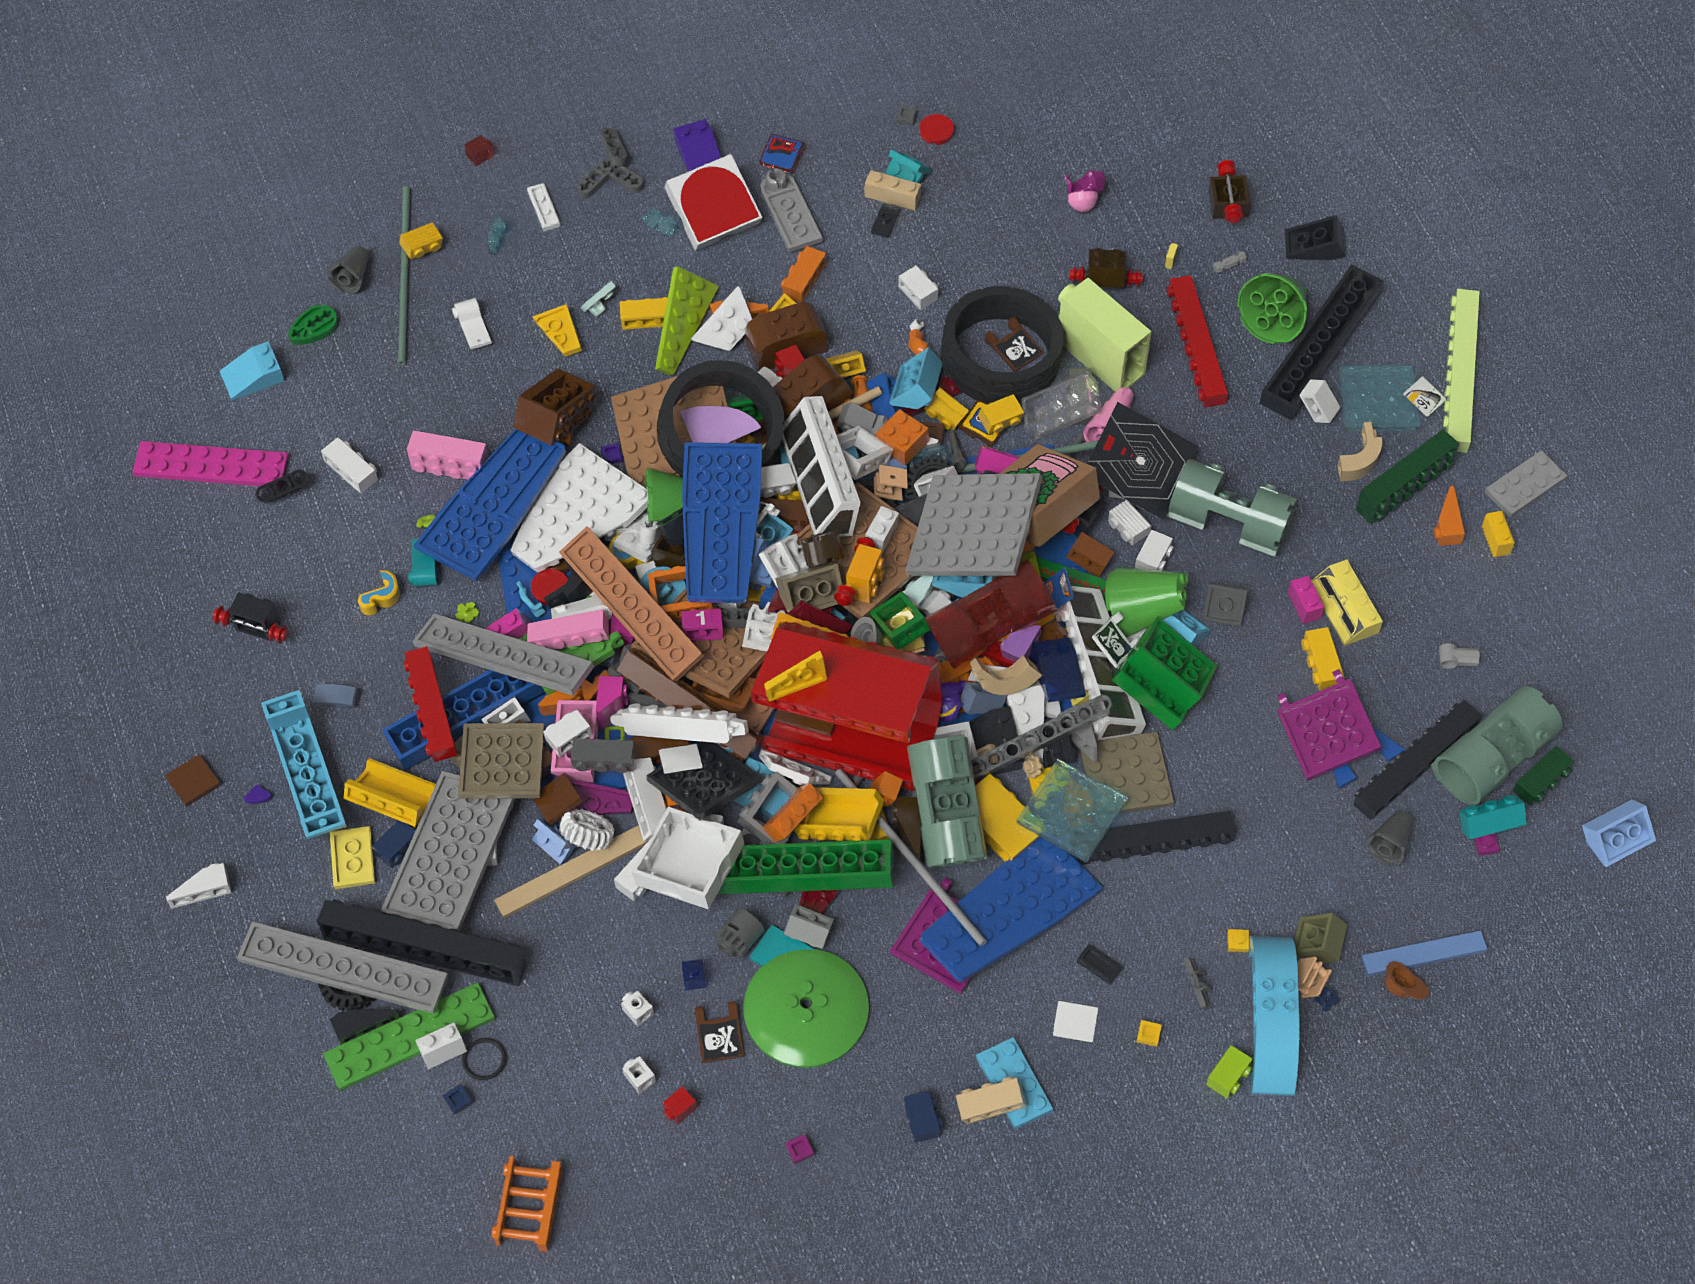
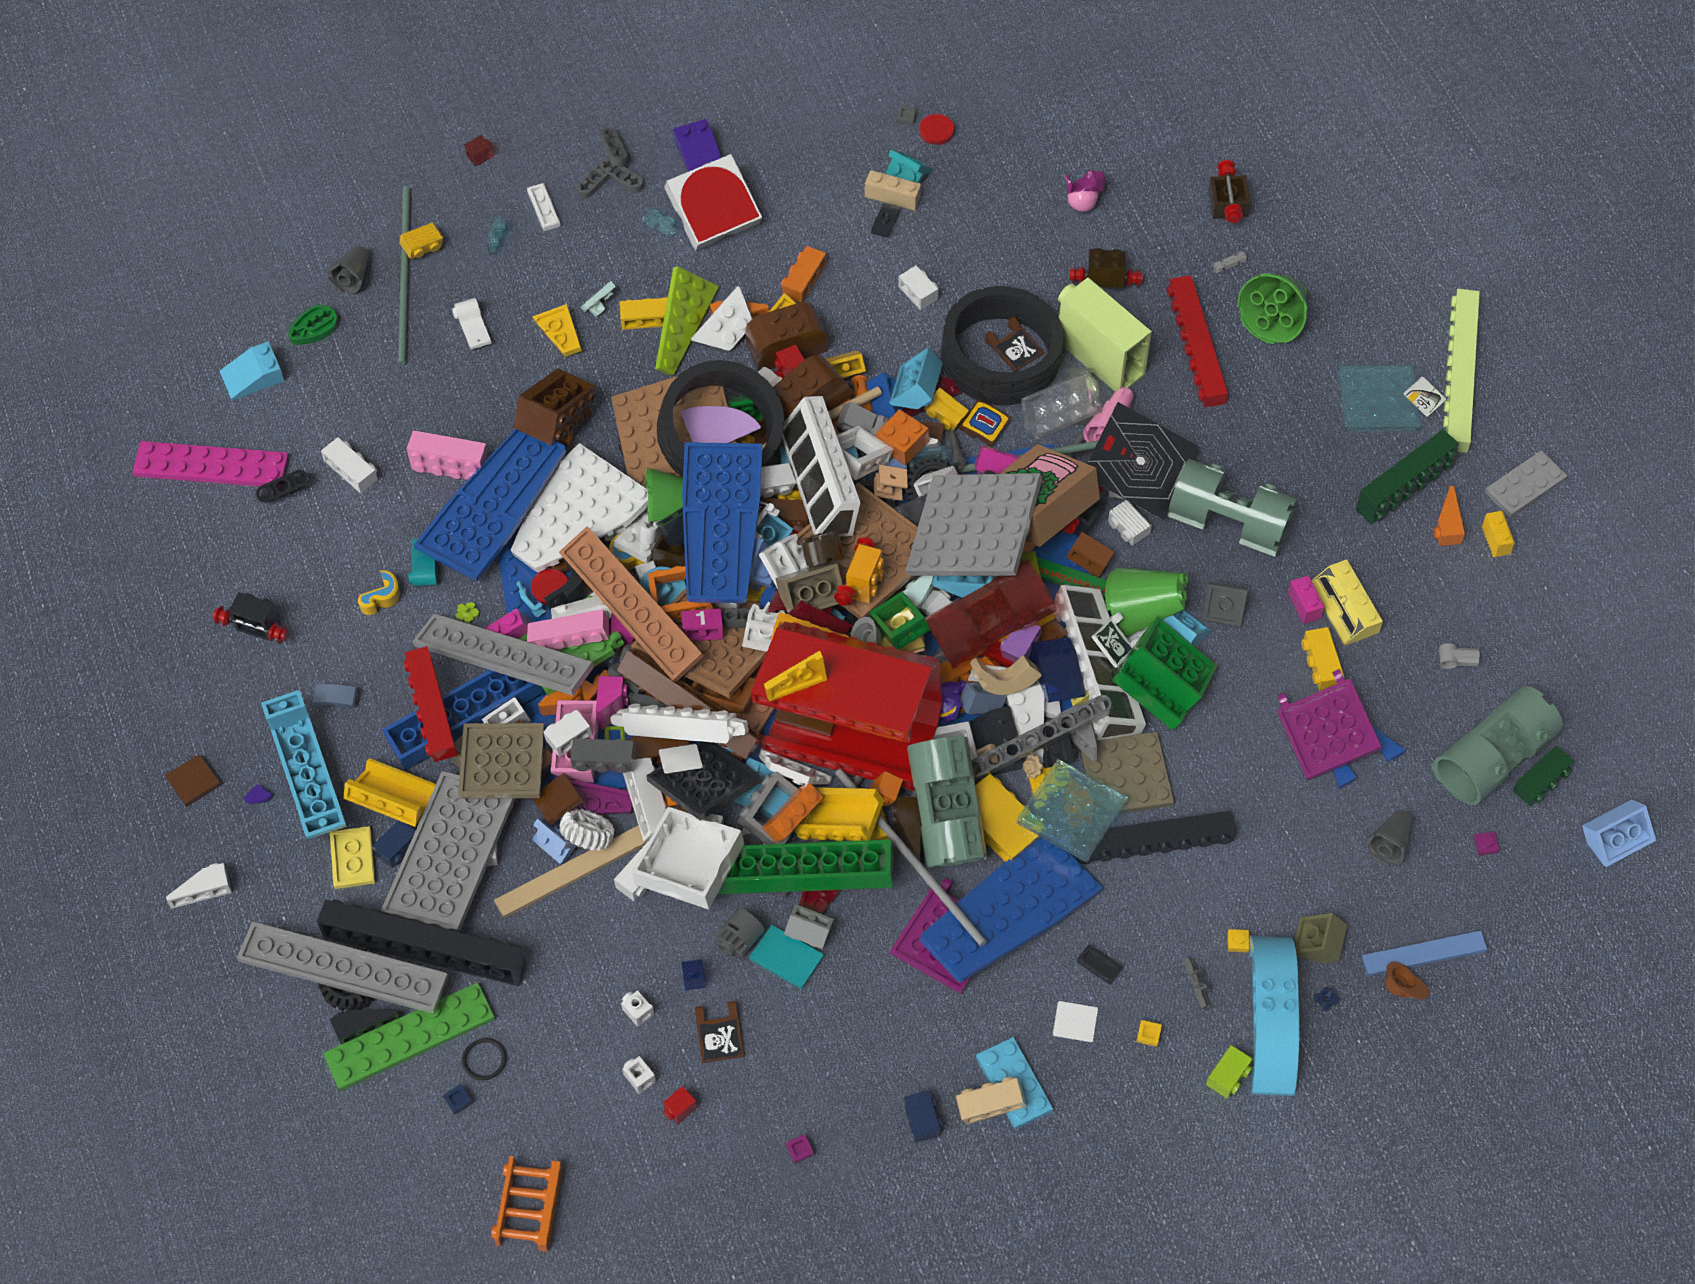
white brick [415,1023,467,1069] -> none
lime plant [416,514,436,528] -> none
dark purple tile [600,443,623,464] -> none
bright green dish [744,949,869,1068] -> none
slope [759,133,805,174] -> none
light grey plate [761,168,823,253] -> none
white brick [865,506,899,554] -> none
orange arm [908,319,940,359] -> none
yellow brick [978,394,1024,434] -> none
blue sticker [1041,567,1074,615] -> none
white brick [1135,530,1174,571] -> none
light yellow tile [1165,243,1178,269] -> none
black brick [1259,264,1384,420] -> none
black slope [1285,215,1345,260] -> none
light nougat piece [1297,957,1332,998] -> none
white brick [1299,380,1340,423] -> none
tan arch [1337,422,1382,482] -> none
black brick [1353,700,1482,821] -> none
teal brick [1459,795,1527,839] -> none

